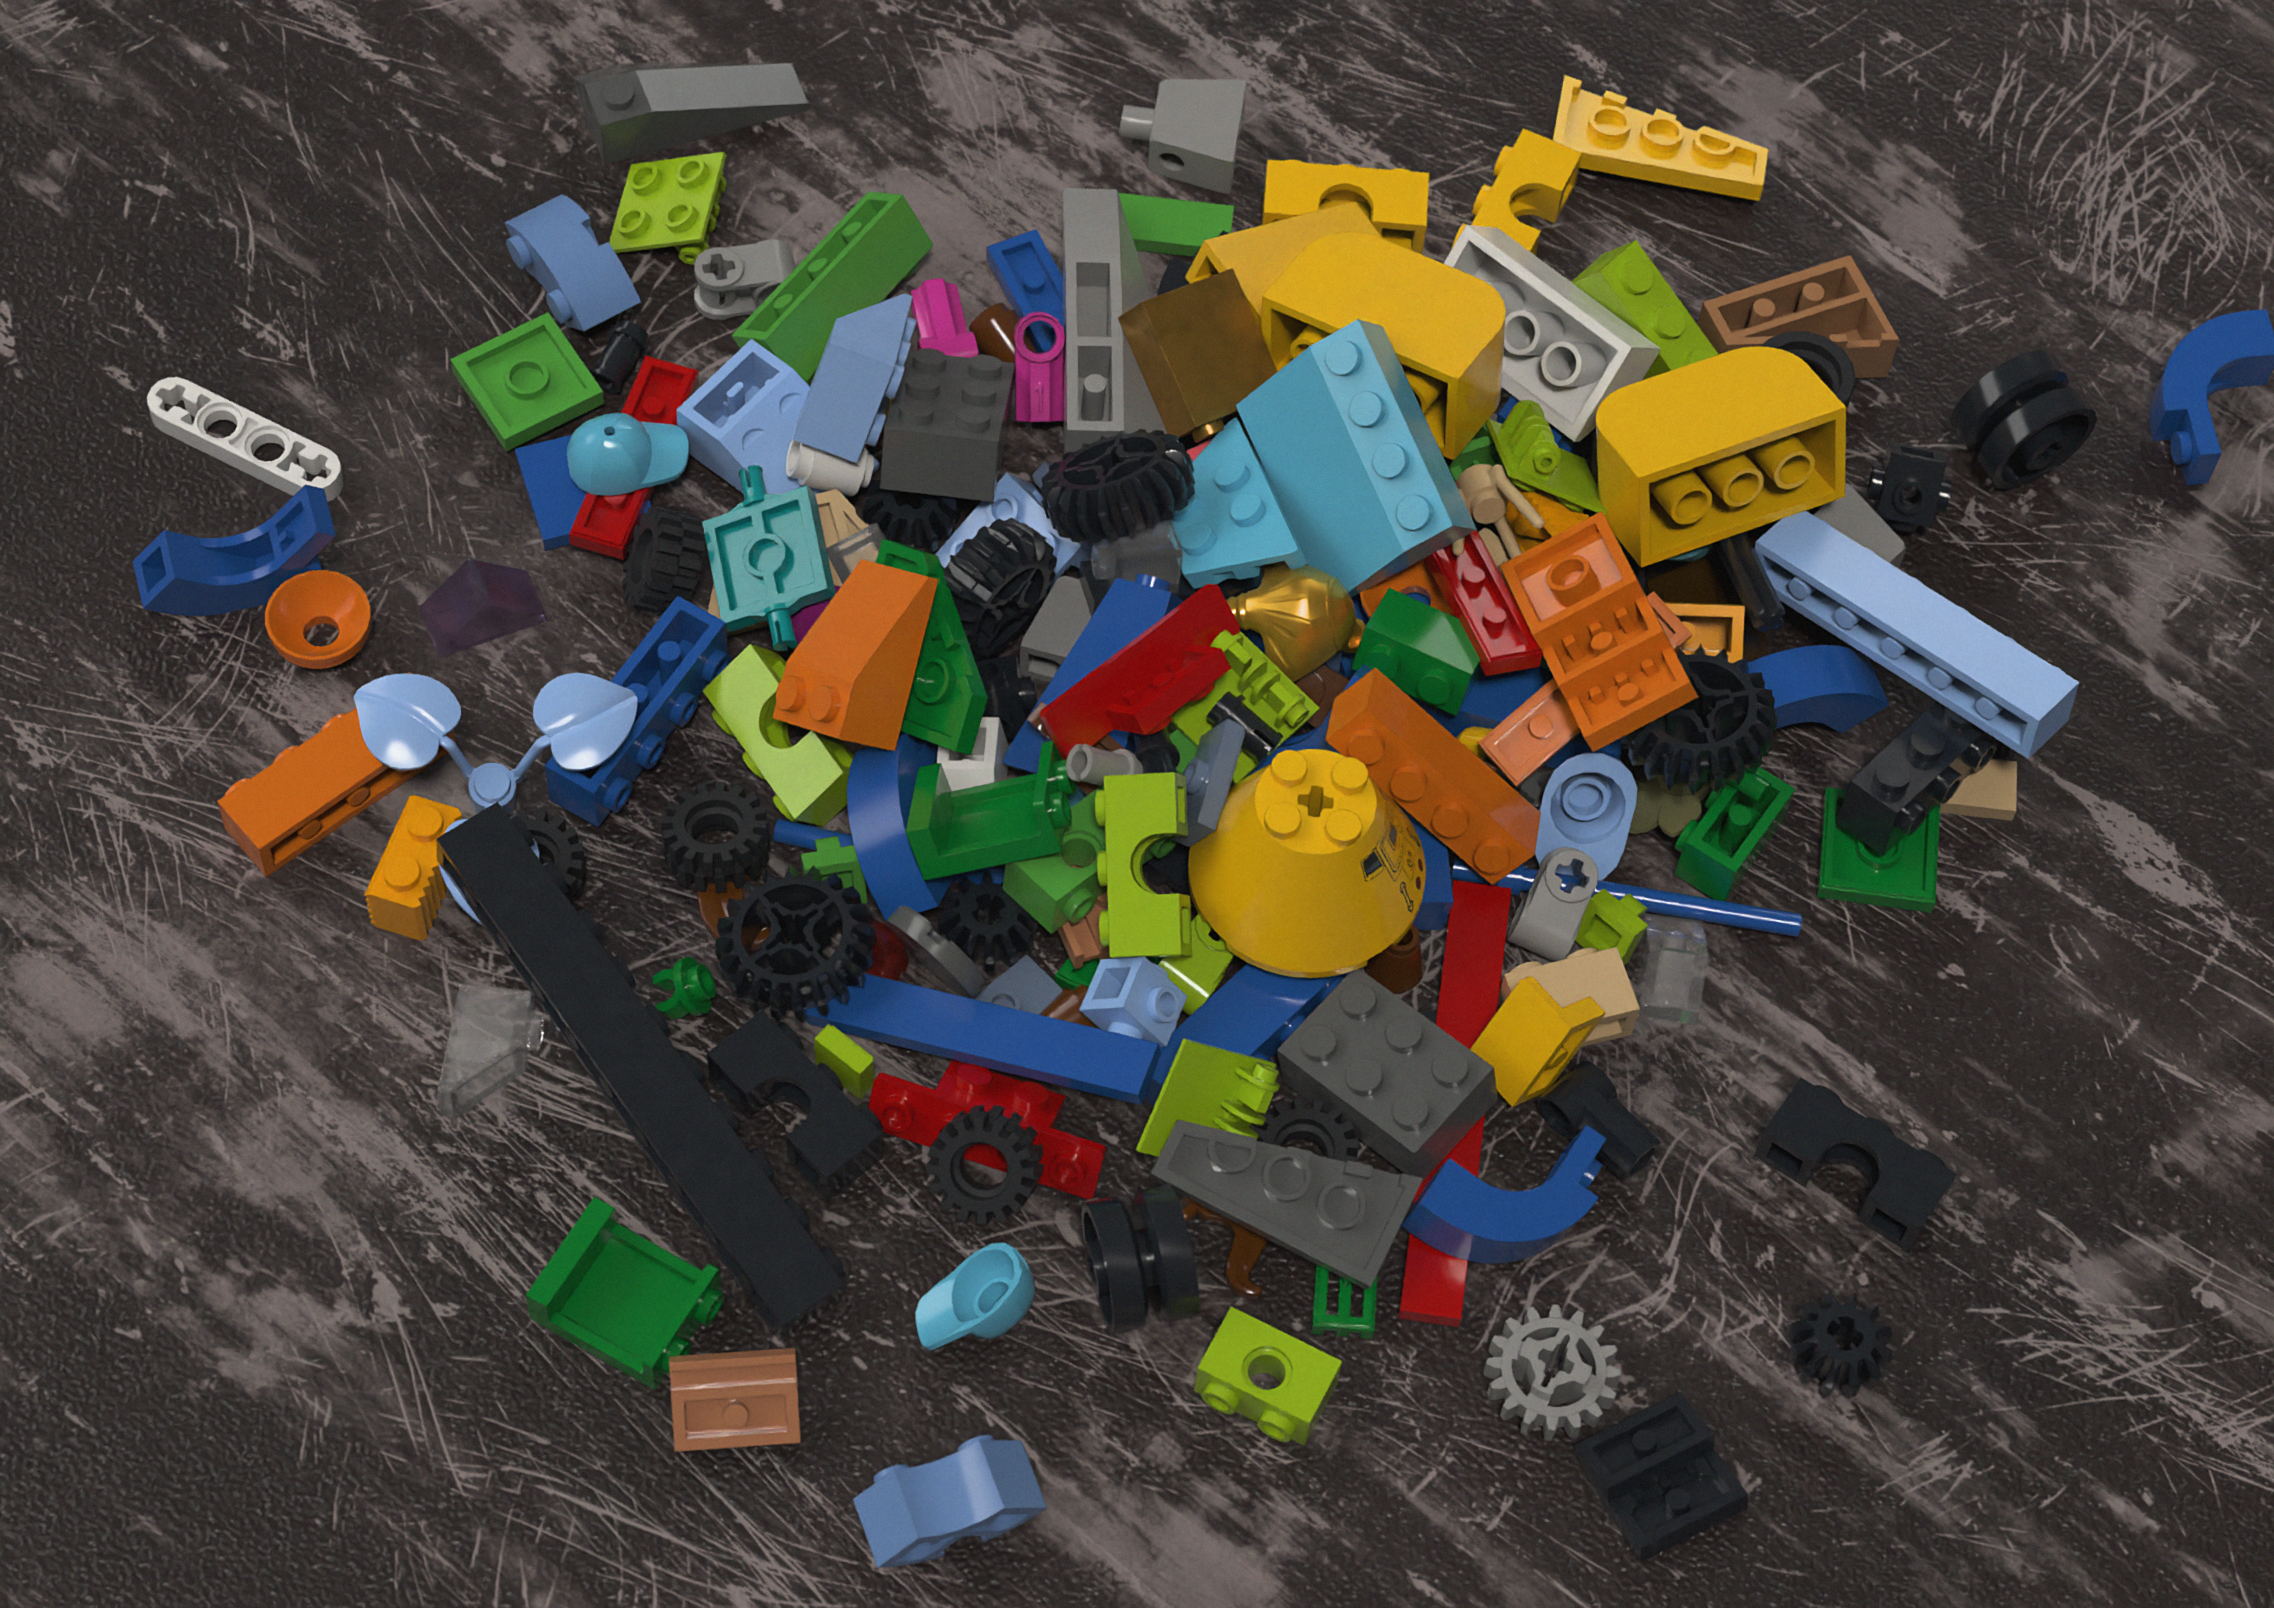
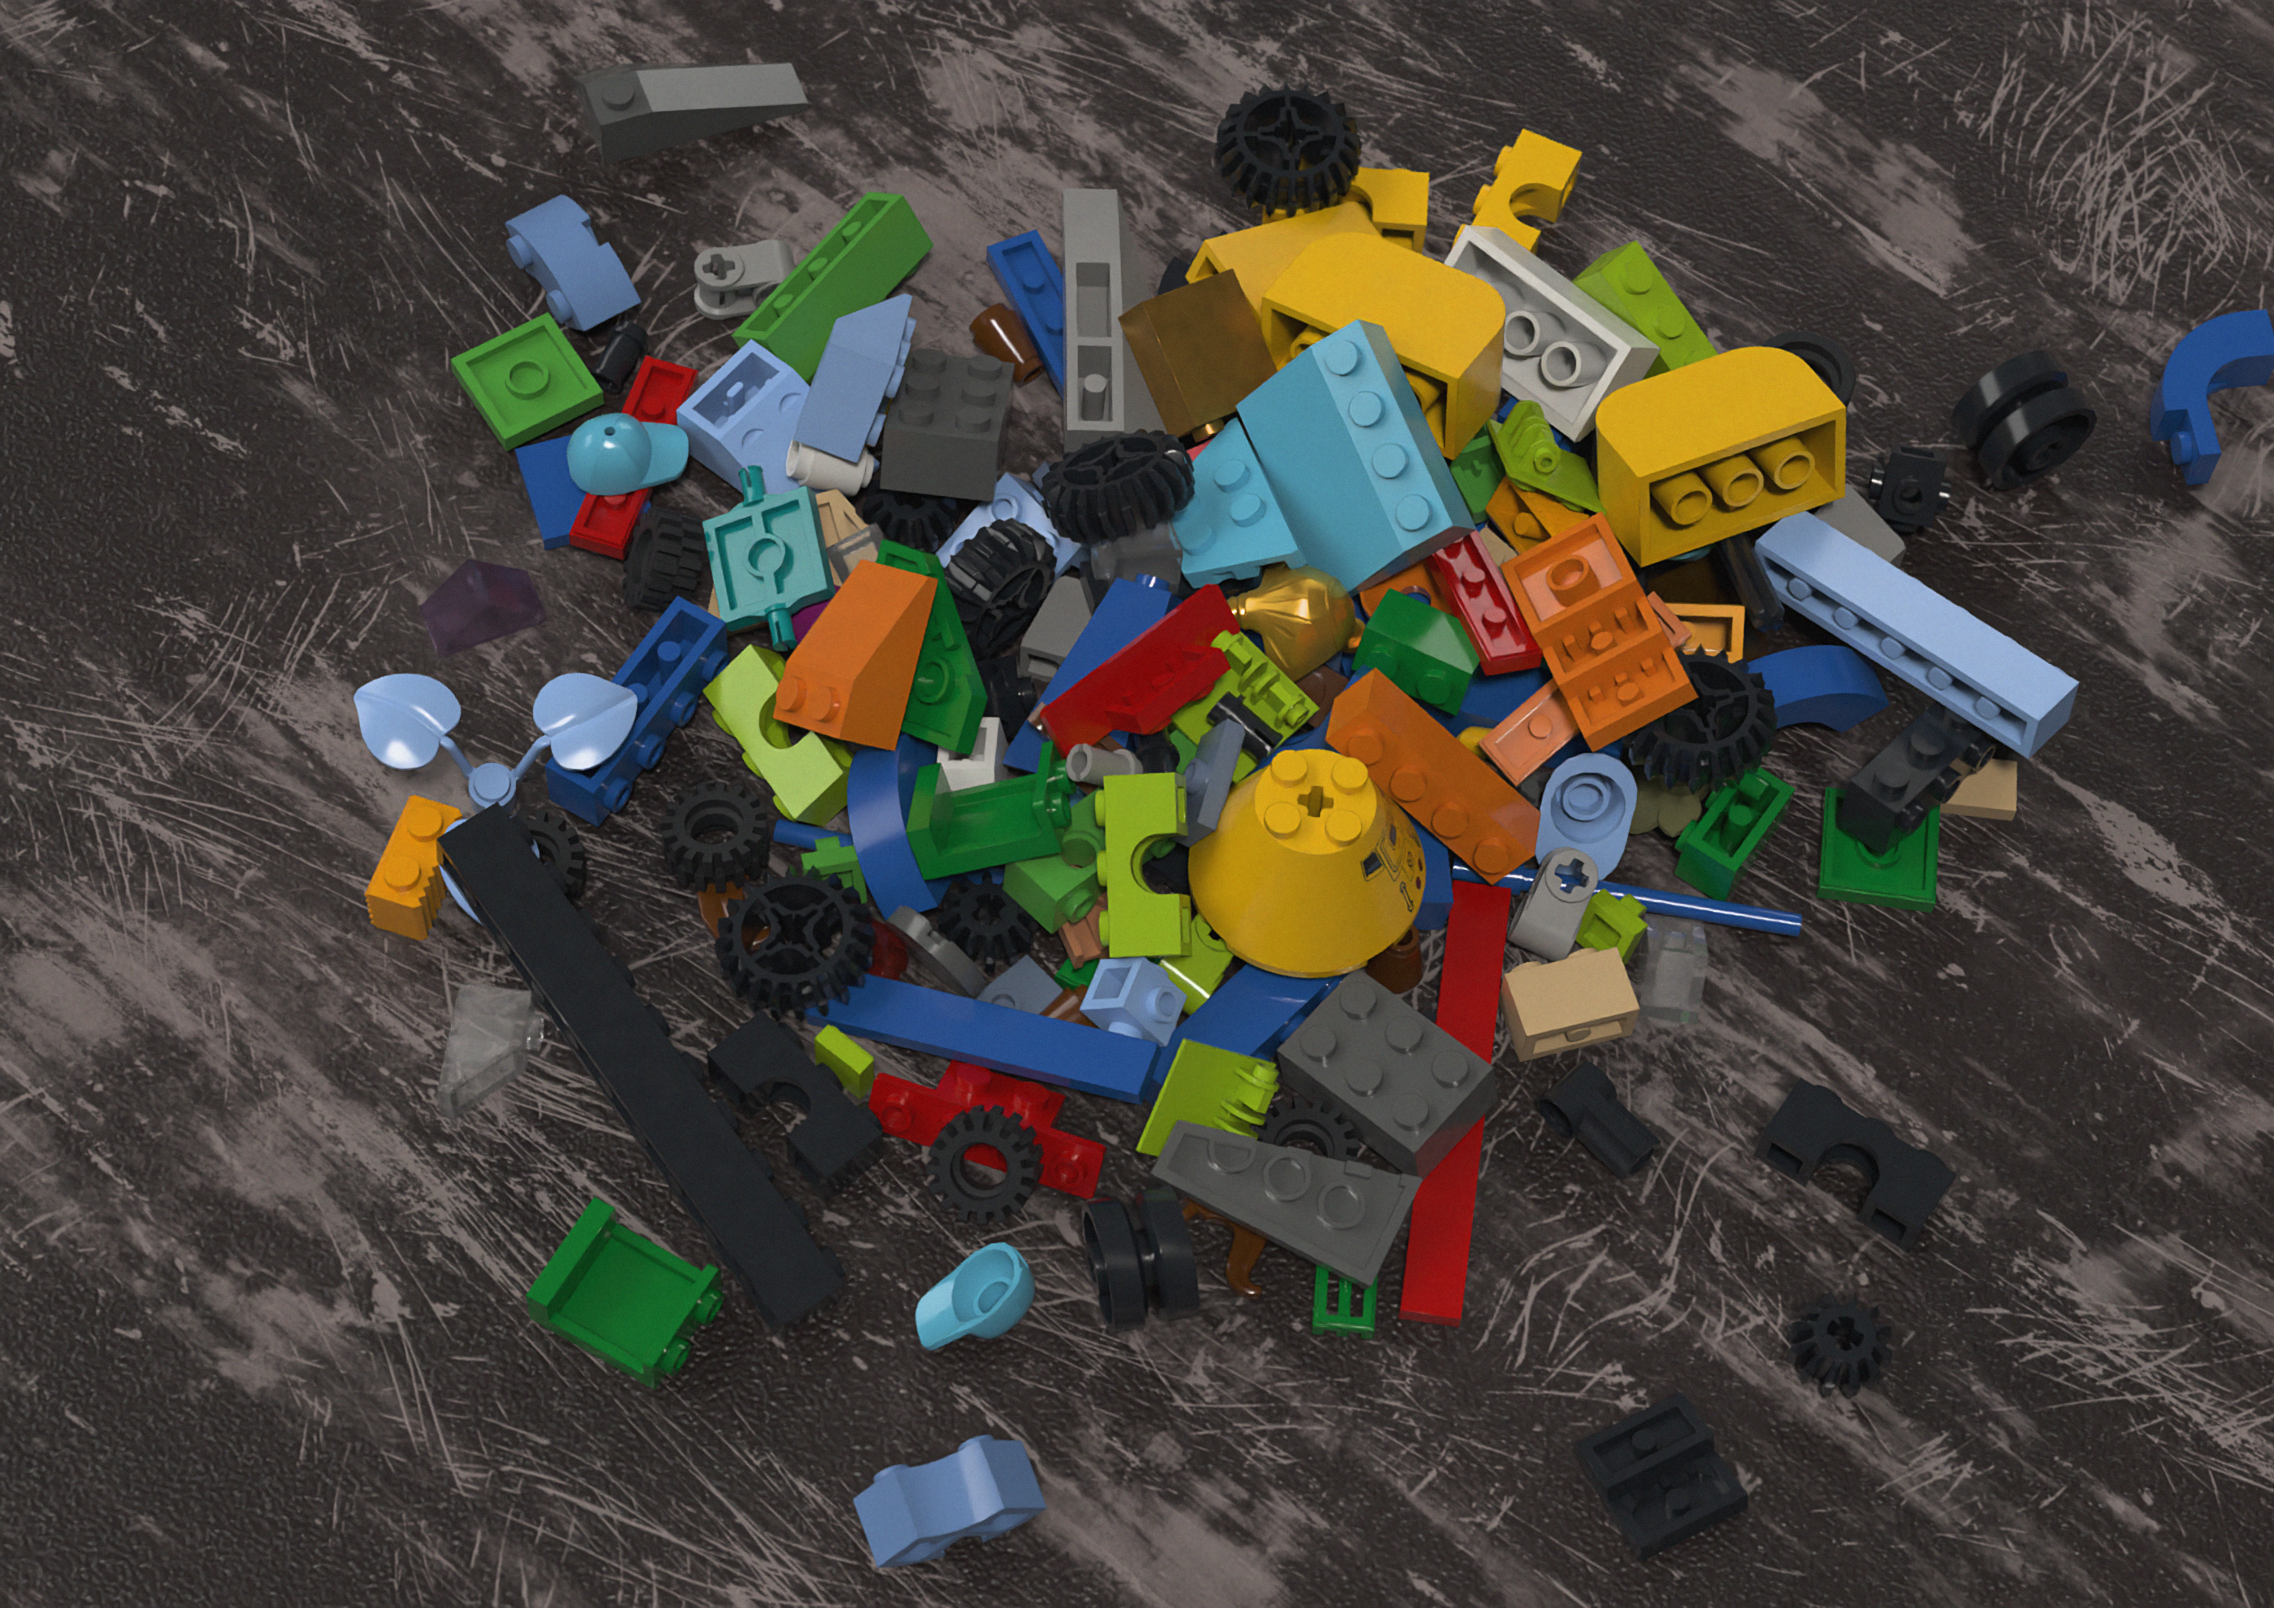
blue arch [133,485,336,616] -> none
white beam [147,377,343,502] -> none
orange brick [217,671,456,877] -> none
orange piece [265,570,371,669] -> none
lime hinge [609,152,727,265] -> none
green plate [652,957,716,1020] -> none
nougat plate [669,1348,801,1452] -> none
dark pink piece [911,278,979,358] -> none
dark pink piece [1013,311,1065,422] -> none
bright green tile [1118,193,1234,257] -> none
light grey torso [1120,79,1247,194] -> none
lime brick [1194,1306,1343,1446] -> none
blue arch [1401,1125,1607,1264] -> none
tan plant [1452,464,1545,559] -> none
yellow panel [1470,976,1606,1107] -> none
light grey gear [1484,1304,1621,1441] -> none
yellow wing [1553,75,1768,201] -> none
medium nougat wedge [1697,255,1899,379] -> none
none -> black gear [1214,80,1362,218]

